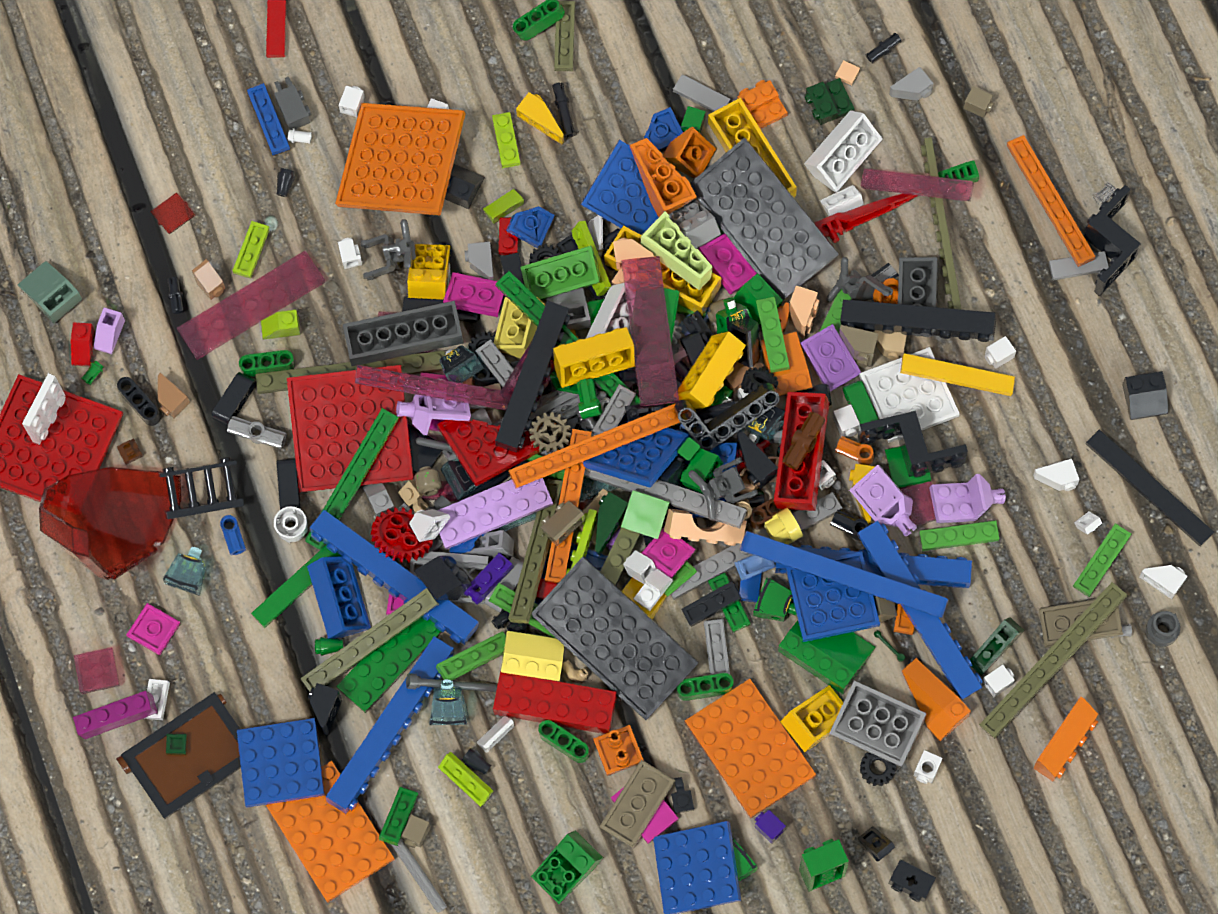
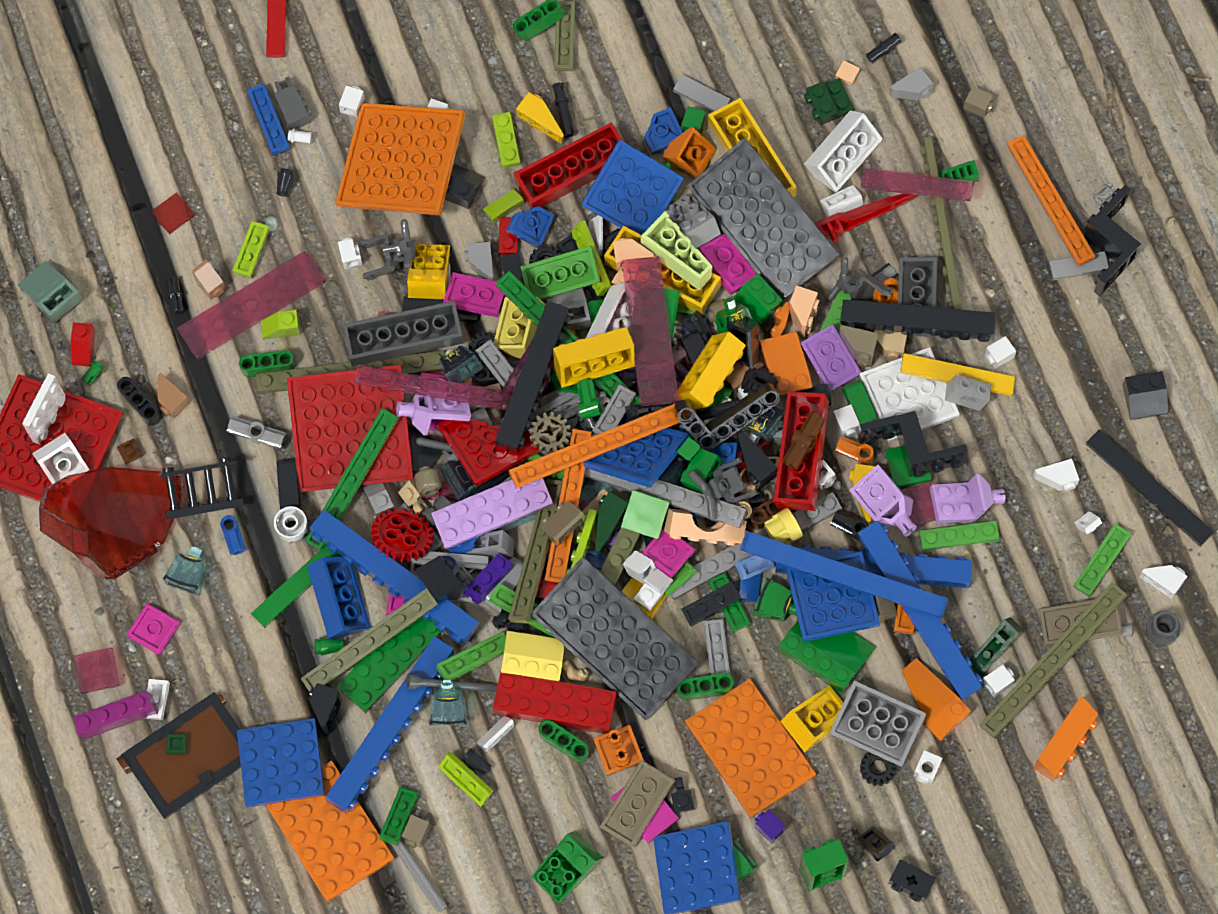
lavender slope [94,308,125,354] -> none
black beam [211,372,256,427] -> none
white slope [409,509,450,542] -> none
orange wedge [630,138,697,217] -> none
orange plate [737,80,788,129] -> none
bright green plate [756,297,790,373] -> none
dark green hinge [874,630,905,662] -> none
none -> white slope [32,433,89,490]
none -> red brick [513,122,623,209]
none -> light grey brick [945,374,991,411]

